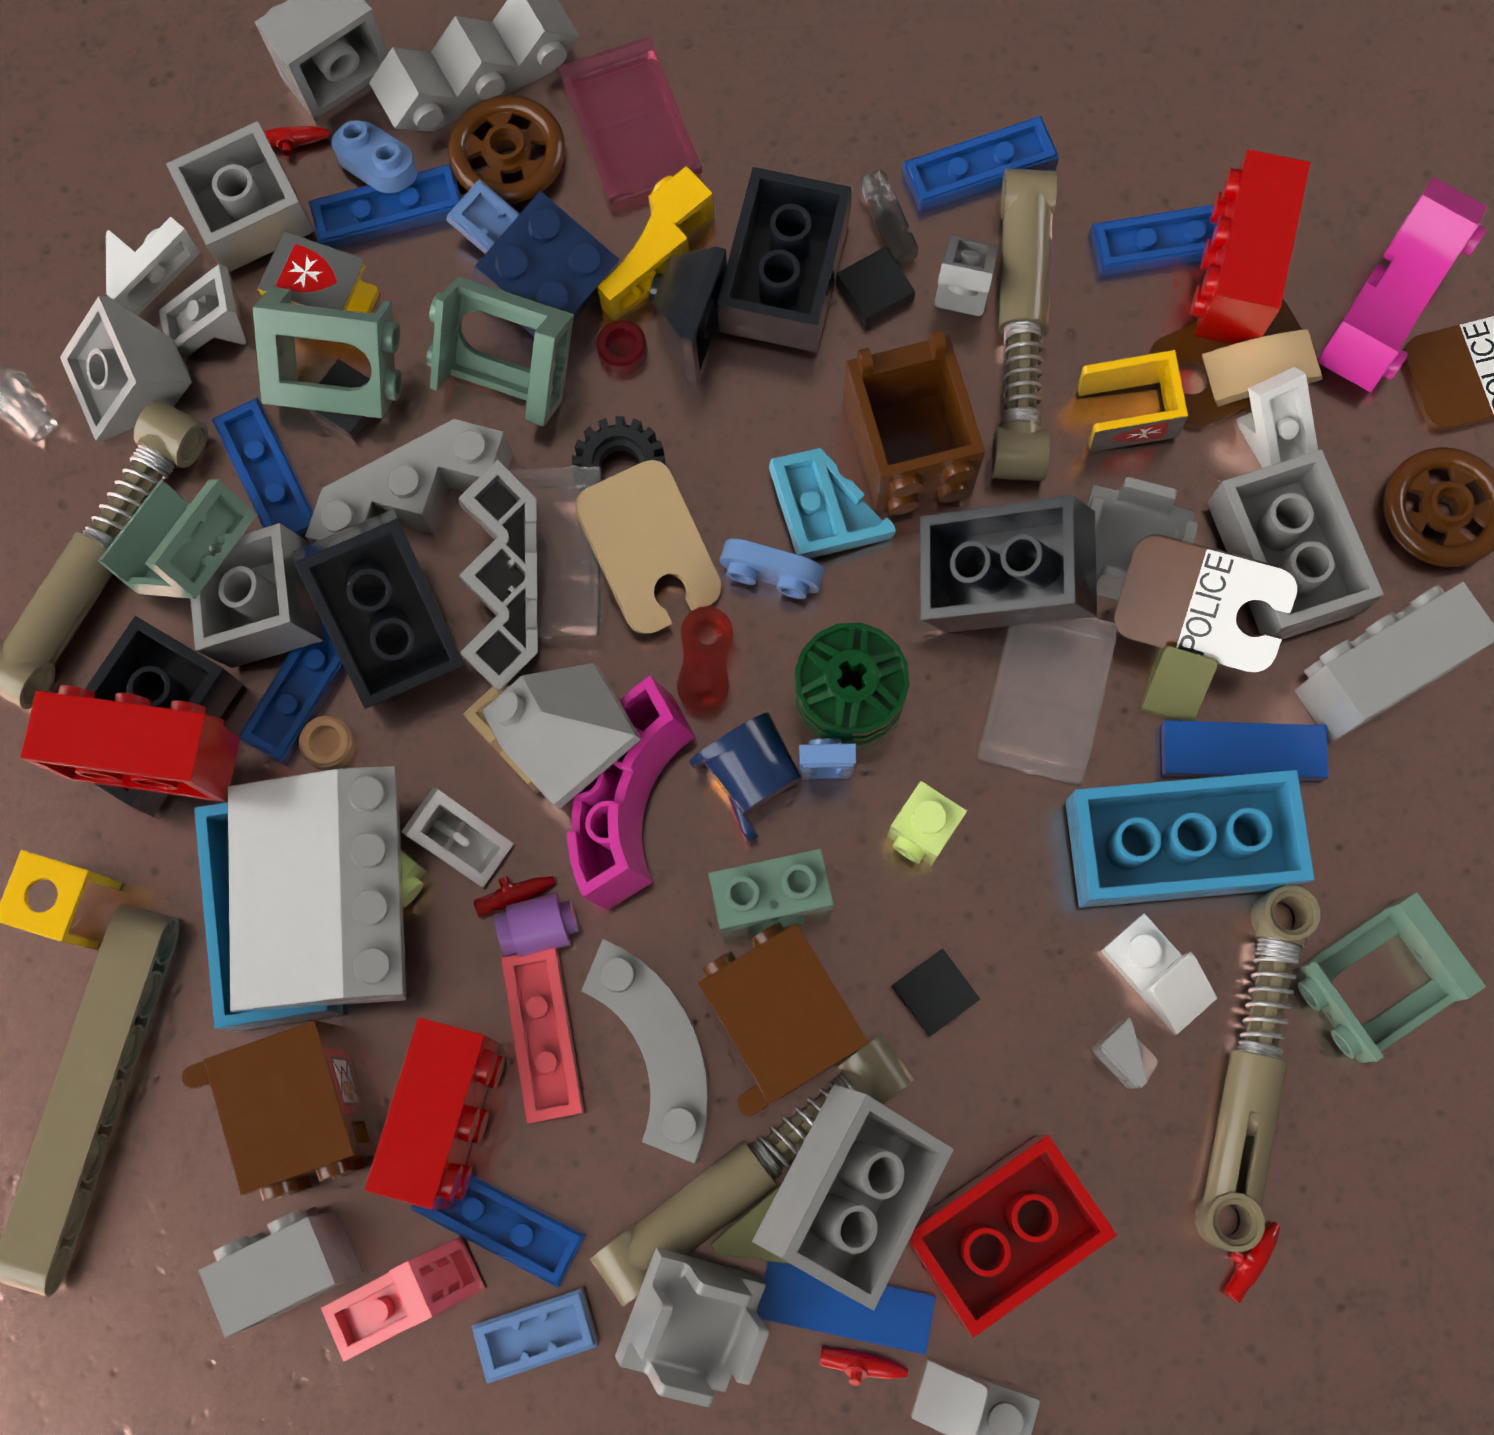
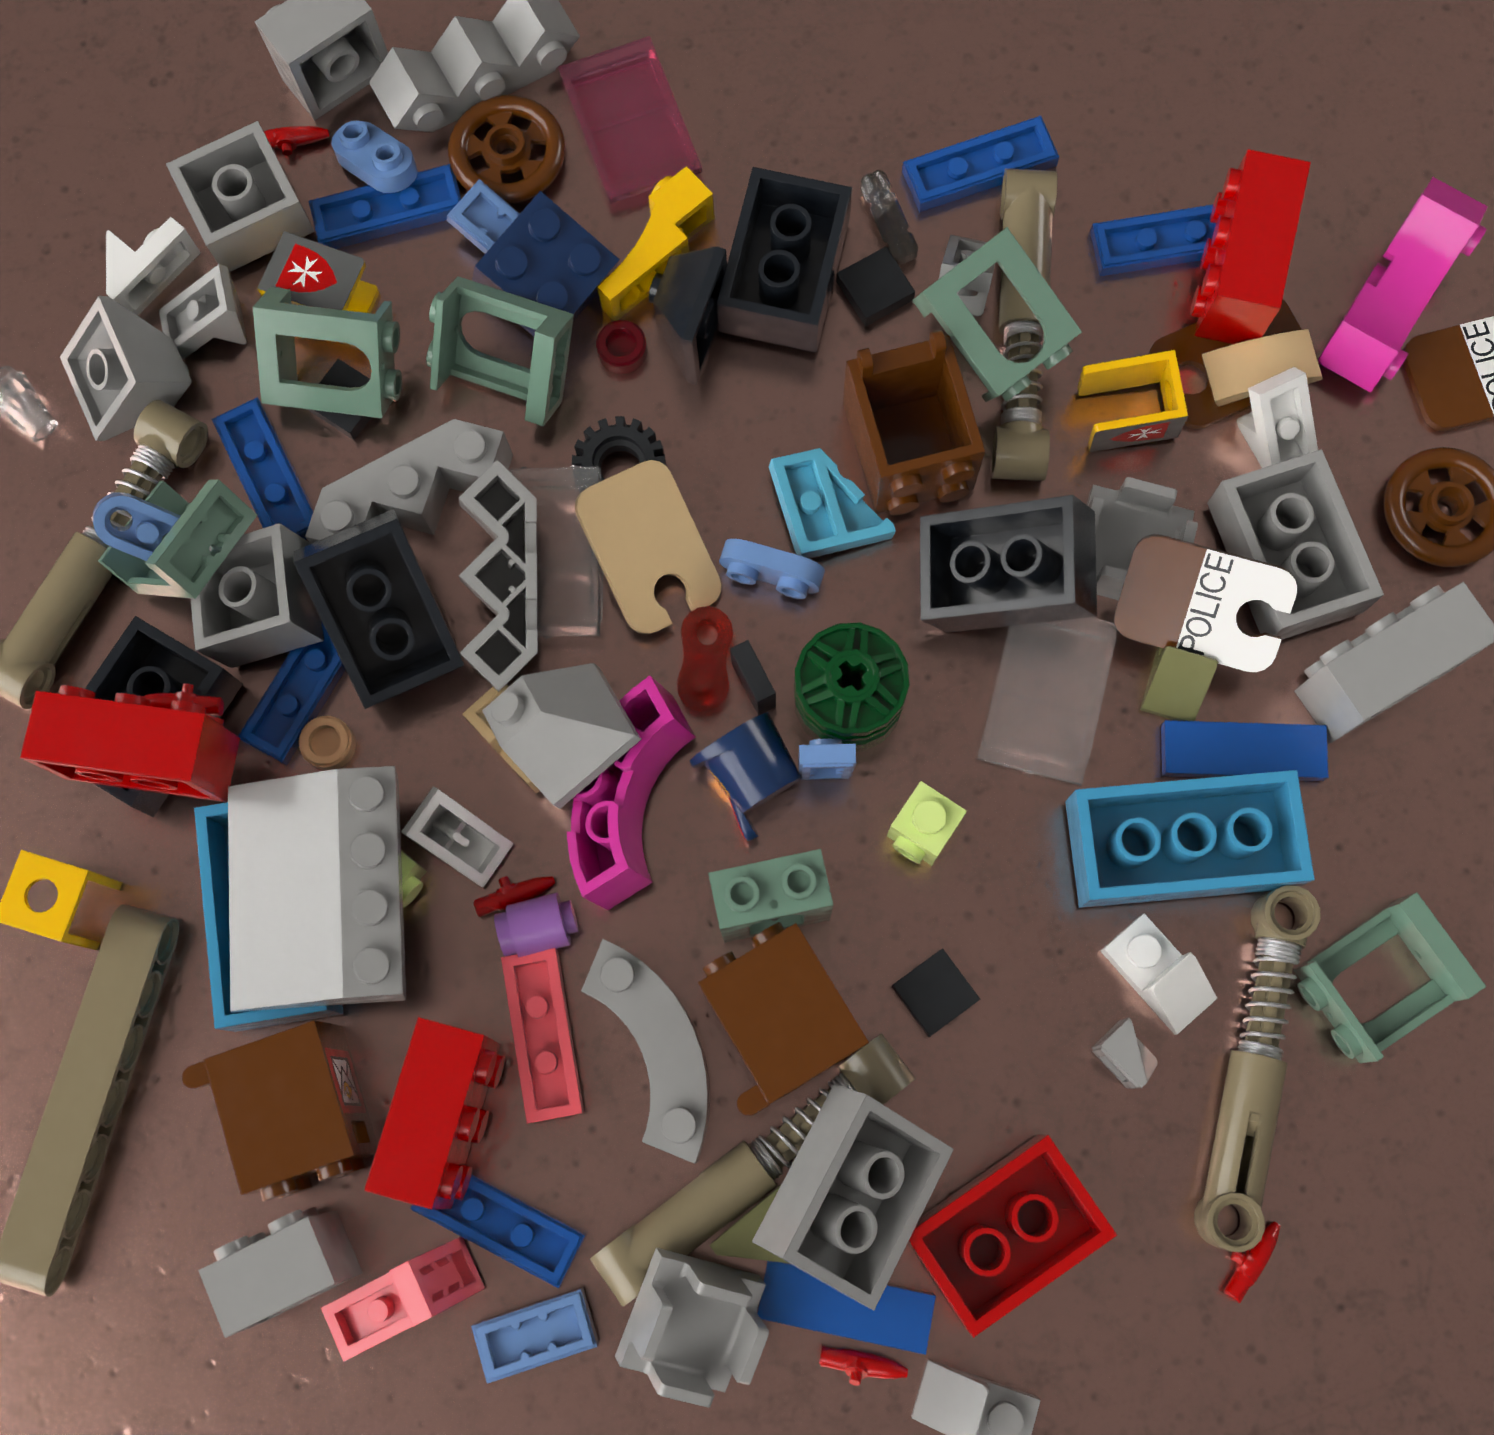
none -> medium blue plate [93,492,180,561]
none -> red helmet [141,683,224,716]
none -> black piece [730,640,776,716]
none -> sand green panel [912,227,1082,402]

